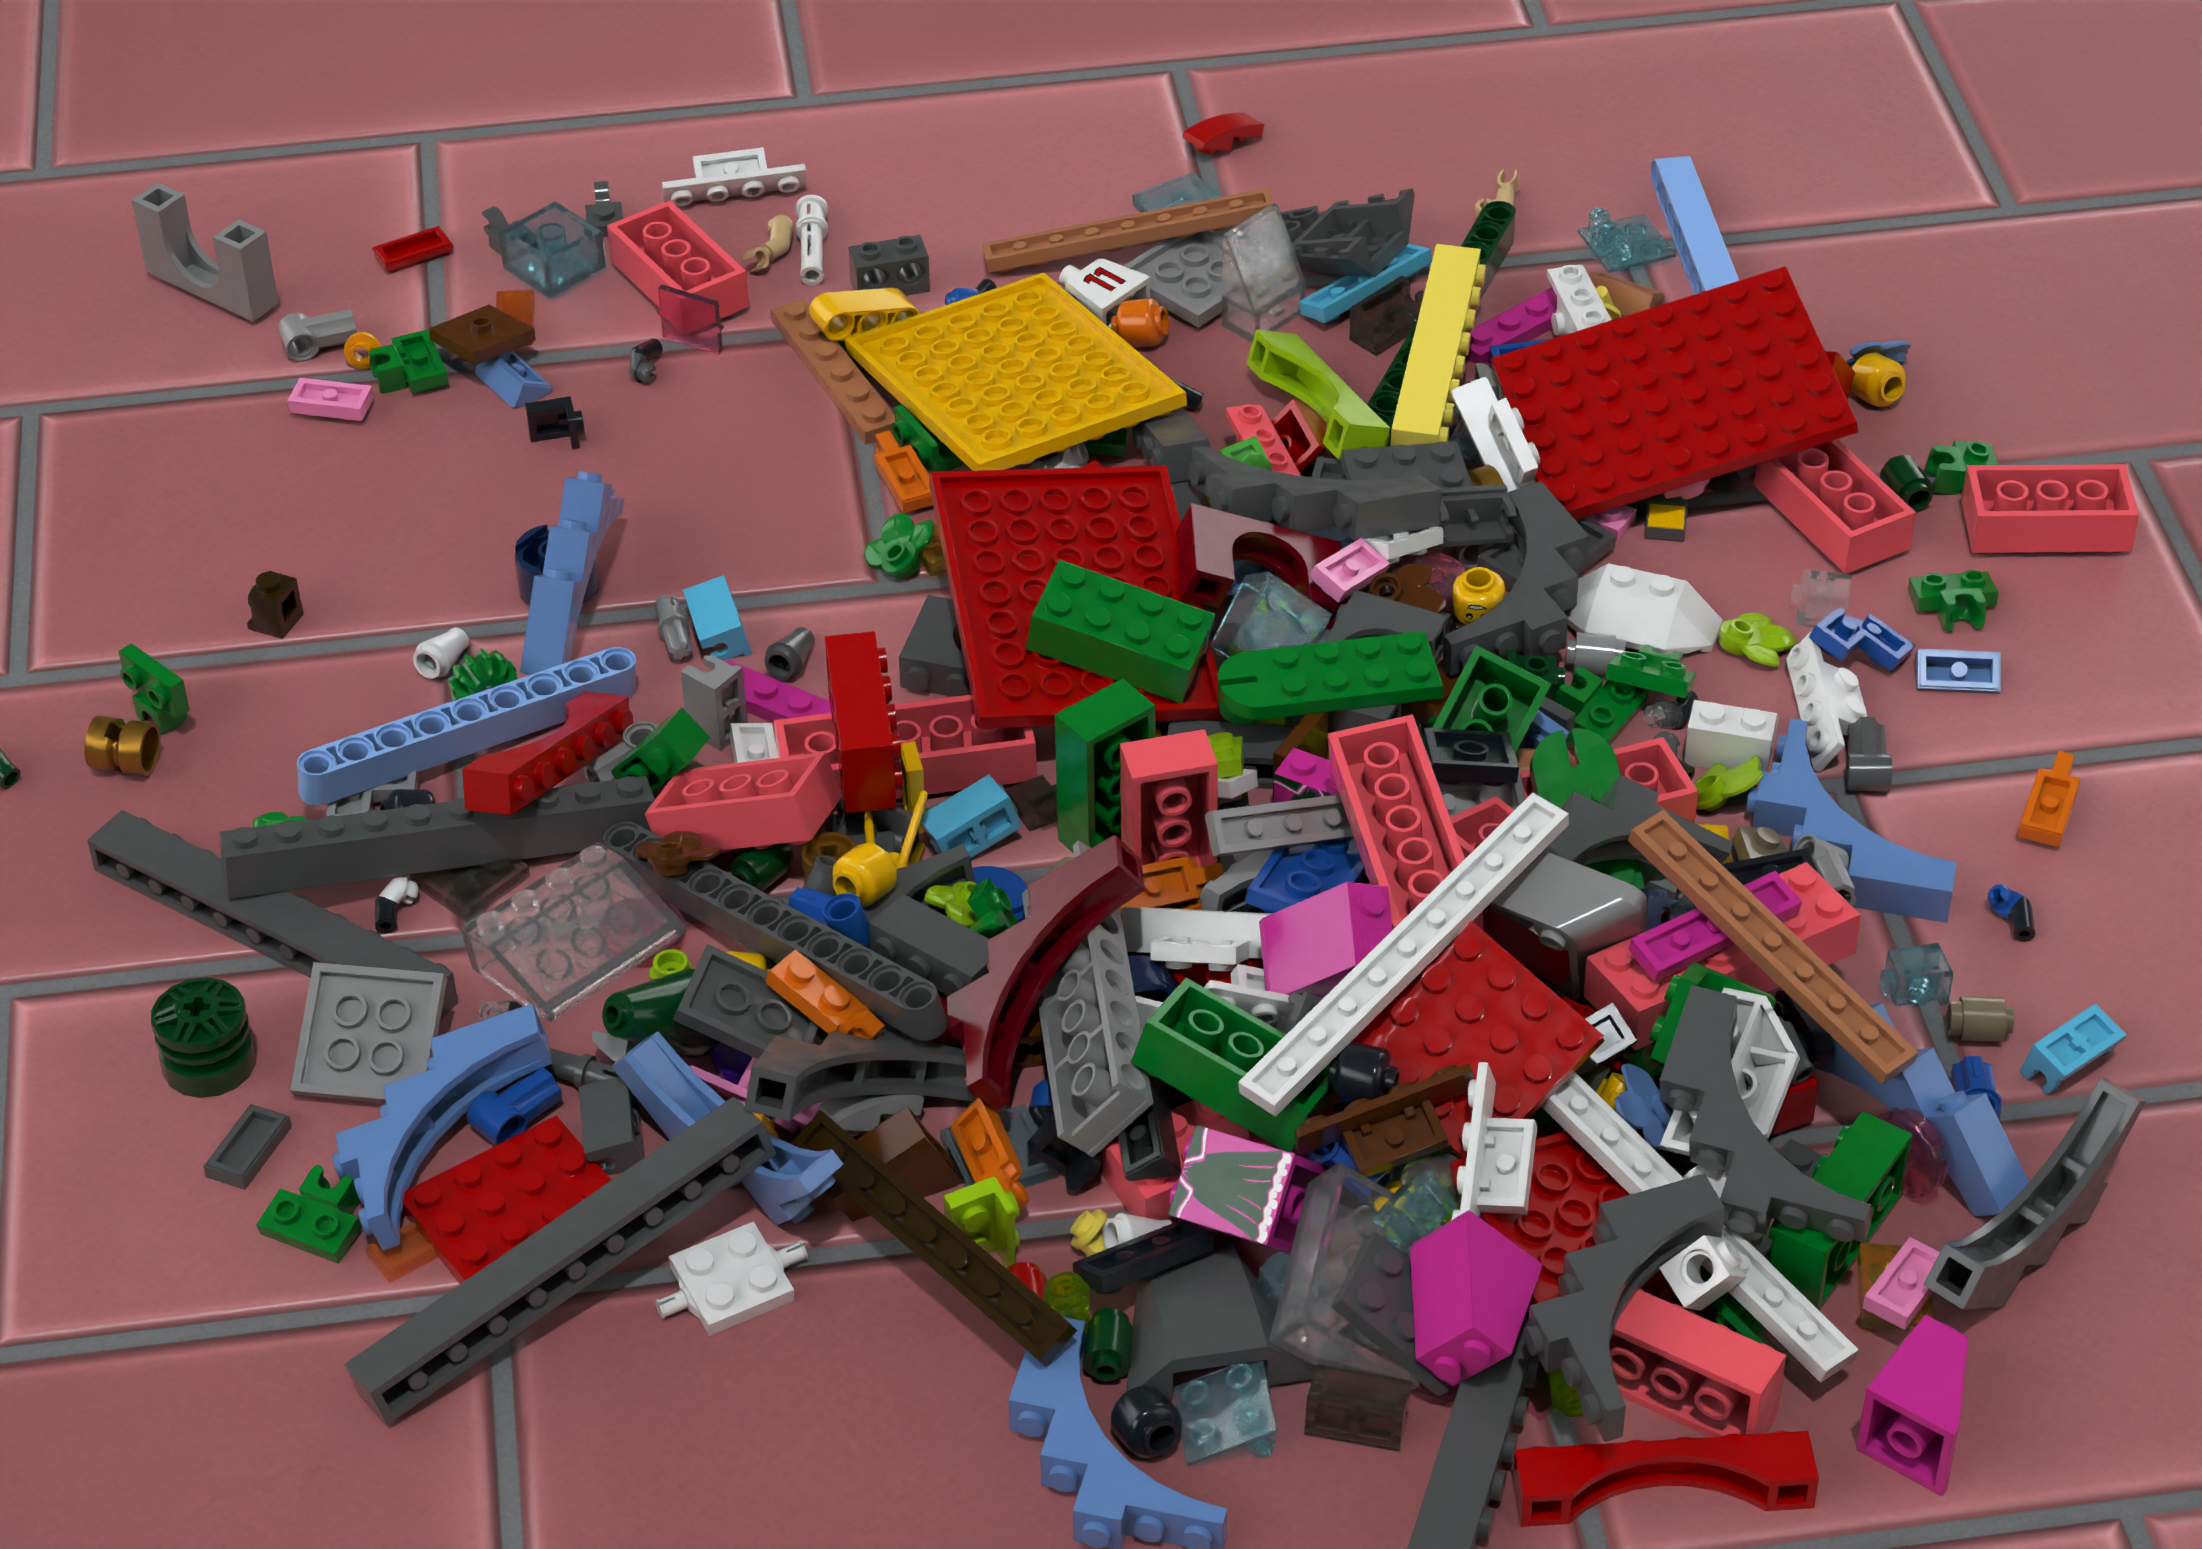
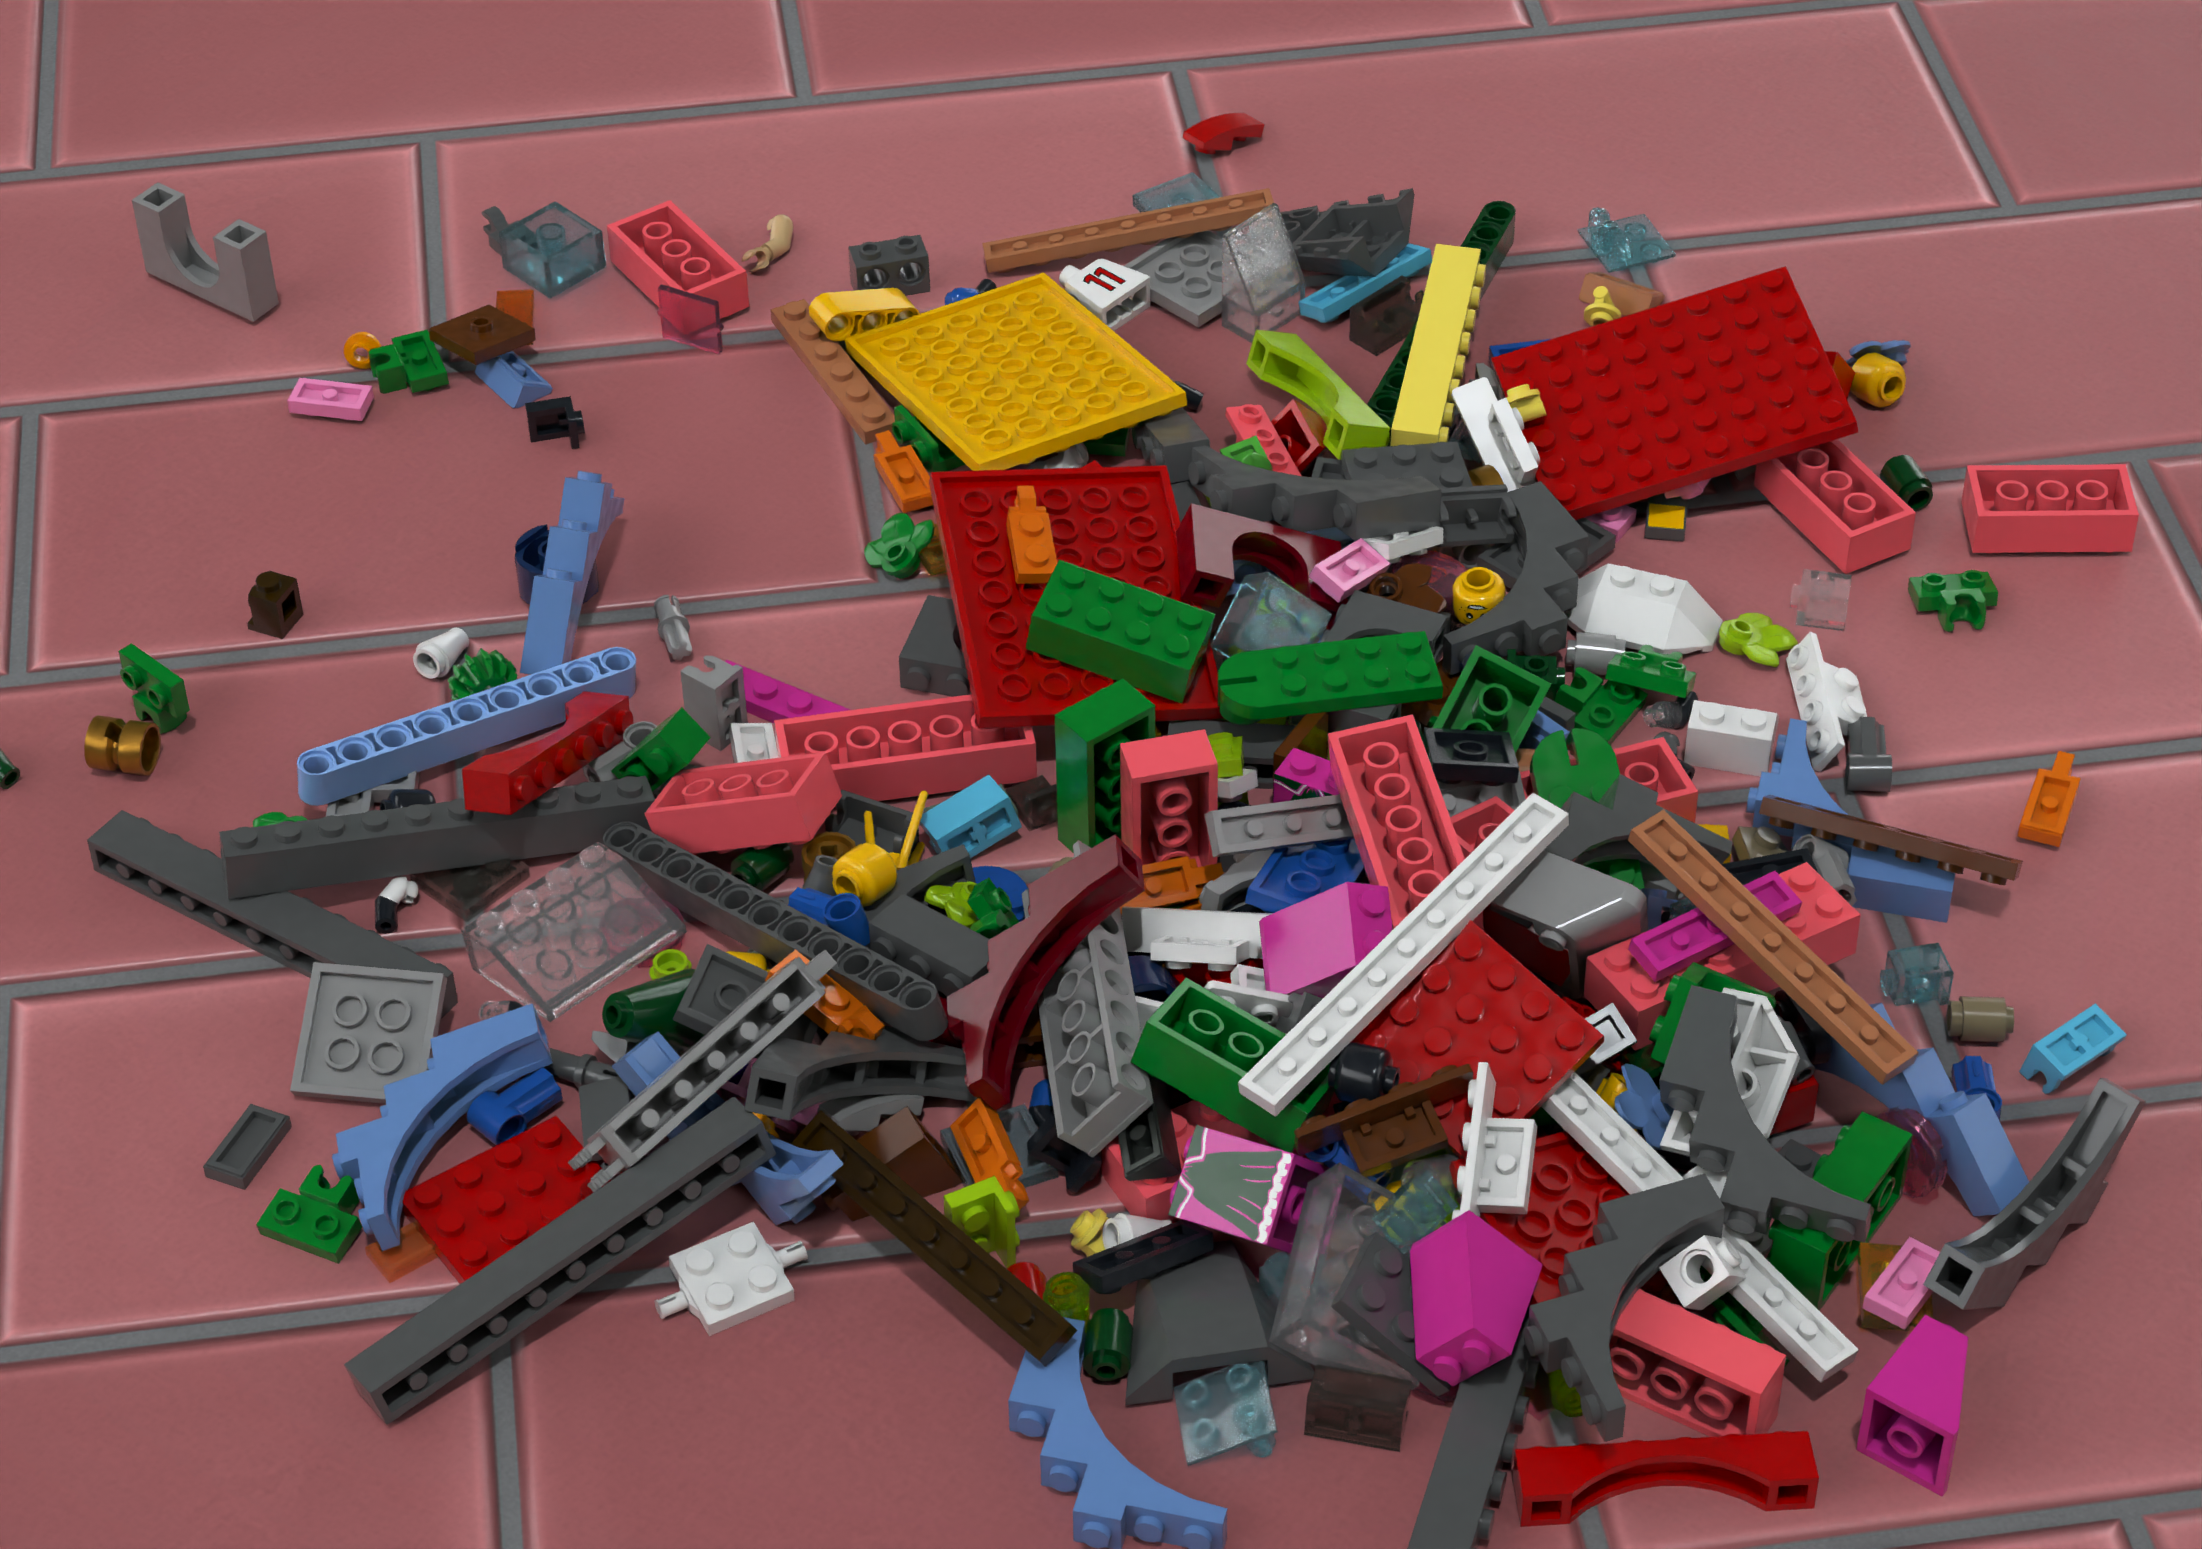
dark green wheel [151,977,256,1098] -> none
light grey piece [278,309,357,362] -> none
red tile [372,226,454,273] -> none
dark grey plate [585,181,623,239] -> none
arm [629,338,663,383] -> none
reddish brown plate [635,831,721,876] -> none
white bracket [662,147,806,206] -> none
medium azure hinge [683,575,752,661] -> none
dark grey cone [765,627,815,680] -> none
white pin [796,195,828,285] -> none
red brick [825,631,903,813] -> none
yellow tile [900,741,926,832] -> none
orange head [1111,298,1169,348] -> none
black head [1111,1385,1182,1459] -> none
dark pink plate [1462,287,1558,365] -> none
tan arm [1475,169,1520,219] -> none
white bracket [1547,265,1611,336] -> none
light blue beam [1651,156,1739,295] -> none
lime plate [1693,755,1763,811] -> none
blue plate [1809,608,1915,671] -> none
medium blue slope [1914,649,2001,693] -> none
green plate [1925,441,1998,495] -> none
arm [1987,884,2036,942] -> none
none -> light grey hinge [568,949,837,1193]
none -> orange hinge [1006,486,1057,584]
none -> light yellow plate [1506,384,1547,423]
none -> reddish brown plate [1759,795,2023,885]

